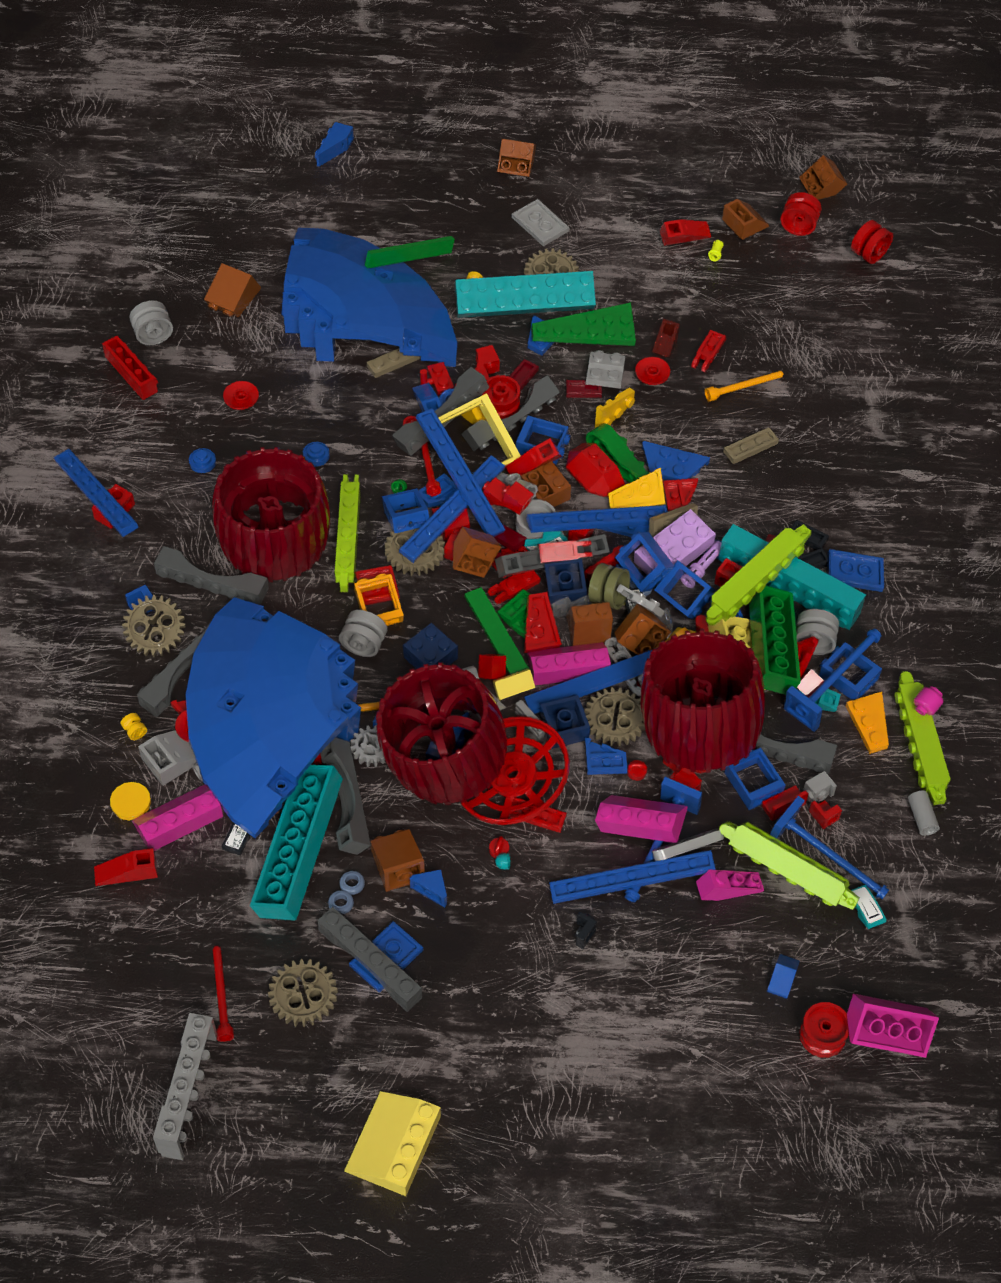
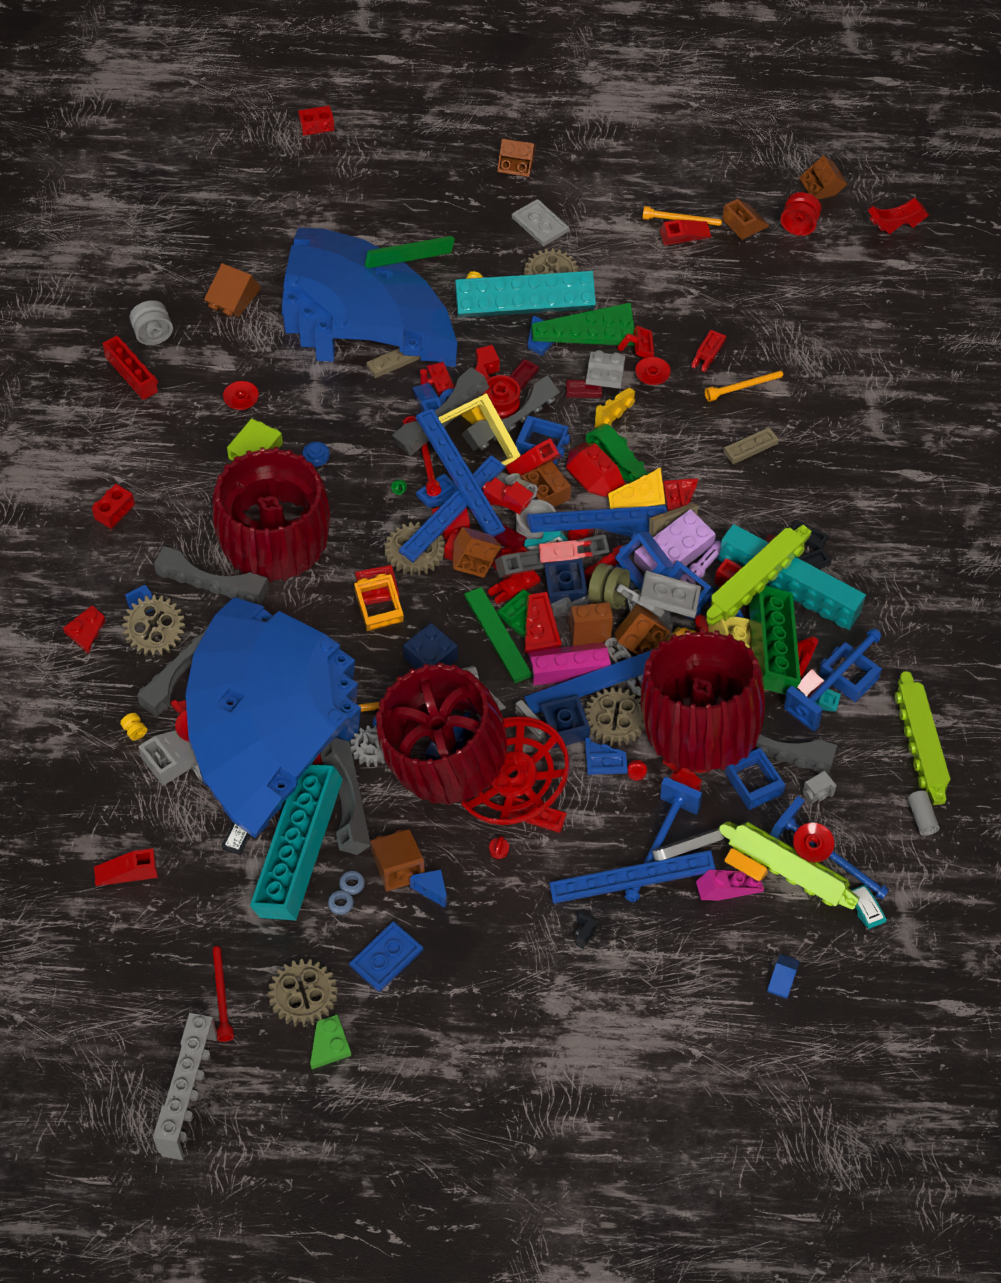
blue tile [54,449,139,537] -> none
yellow tile [110,782,151,821] -> none
dark pink slope [132,784,223,851] -> none
blue plate [189,448,216,473] -> none
blue slope [315,122,354,167] -> none
dark grey arch [318,907,422,1012] -> none
lime hinge [335,474,360,592] -> none
light grey wheel [339,610,388,657] -> none
light yellow slope [345,1091,441,1196] -> none
blue window [382,488,429,534] -> none
red panel [478,654,506,679] -> none
light yellow tile [493,669,535,700] -> none
teal hinge [495,853,511,870] -> none
dark pink slope [595,795,688,843] -> none
blue wing [642,441,710,480] -> none
clear red slope [652,319,680,358] -> none
neon yellow pin [708,240,724,261] -> none
red panel [761,785,809,821] -> none
light grey wheel [796,609,839,655] -> none
red wheel [799,1002,849,1058] -> none
red panel [809,800,842,829] -> none
blue tile [828,549,884,592] -> none
light orange wing [846,692,889,754] -> none
dark pink slope [847,994,939,1058] -> none
red wheel [851,220,893,264] -> none
dark pink head [914,686,943,716] -> none
none -> red wing [63,605,106,653]
none -> lime brick [227,418,283,461]
none -> red brick [298,105,335,136]
none -> bright green wing [310,1015,351,1069]
none -> red plate [617,326,654,358]
none -> light grey tile [639,571,701,618]
none -> light orange piece [642,206,722,226]
none -> light orange slope [725,849,768,881]
none -> red dish [793,823,834,863]
none -> red arch [868,197,929,234]

